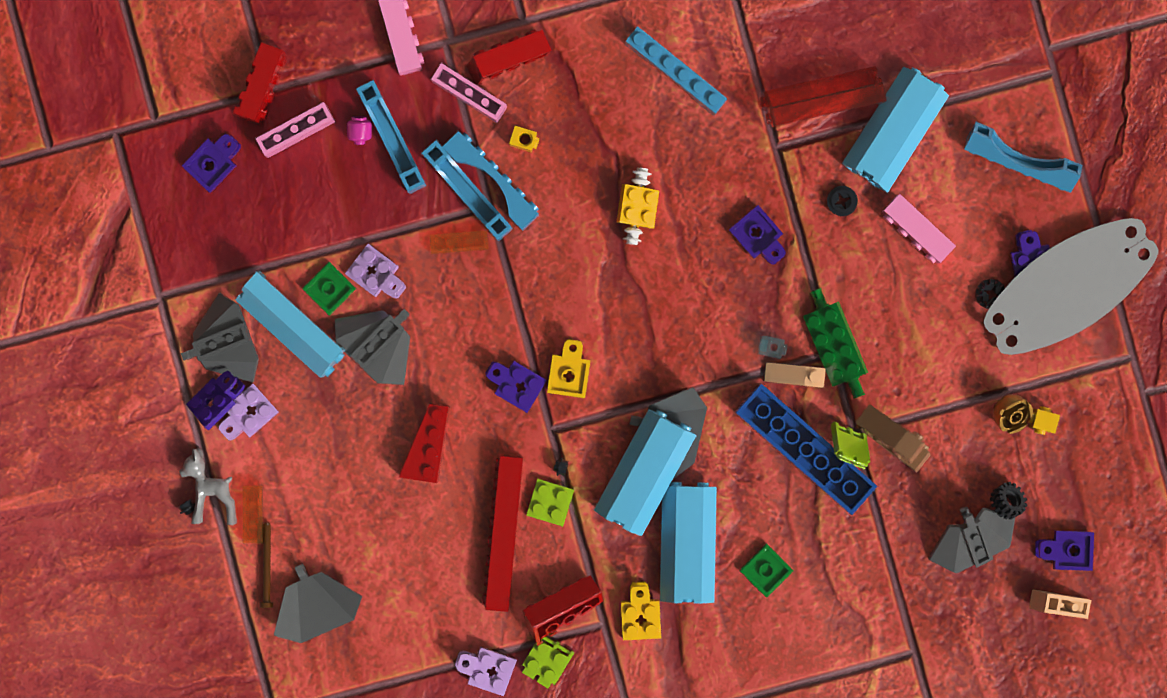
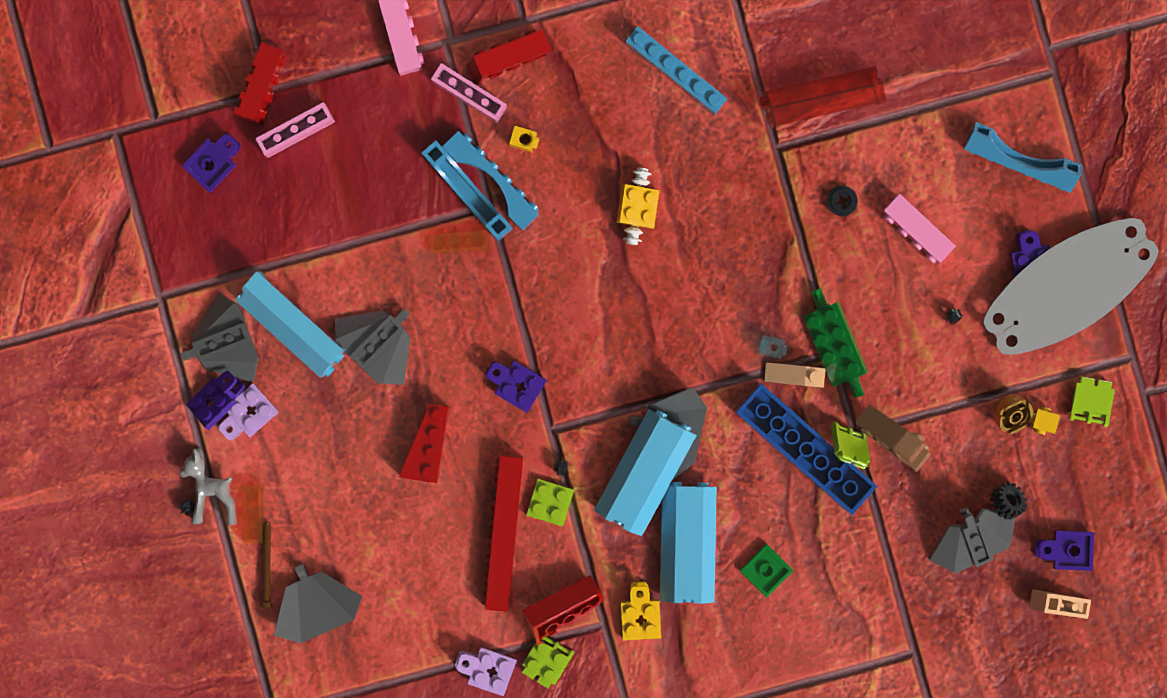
green tile [302,262,357,316] -> none
lavender plate [345,244,406,298] -> none
dark pink head [347,116,372,145] -> none
dark azure arch [356,80,427,194] -> none
yellow plate [547,339,591,398] -> none
dark purple plate [729,205,785,265] -> none
medium azure panel [842,67,949,192] -> none
black gear [976,279,1005,309] -> none
none -> black plate [945,308,963,326]
none -> lime plate [1069,377,1115,427]

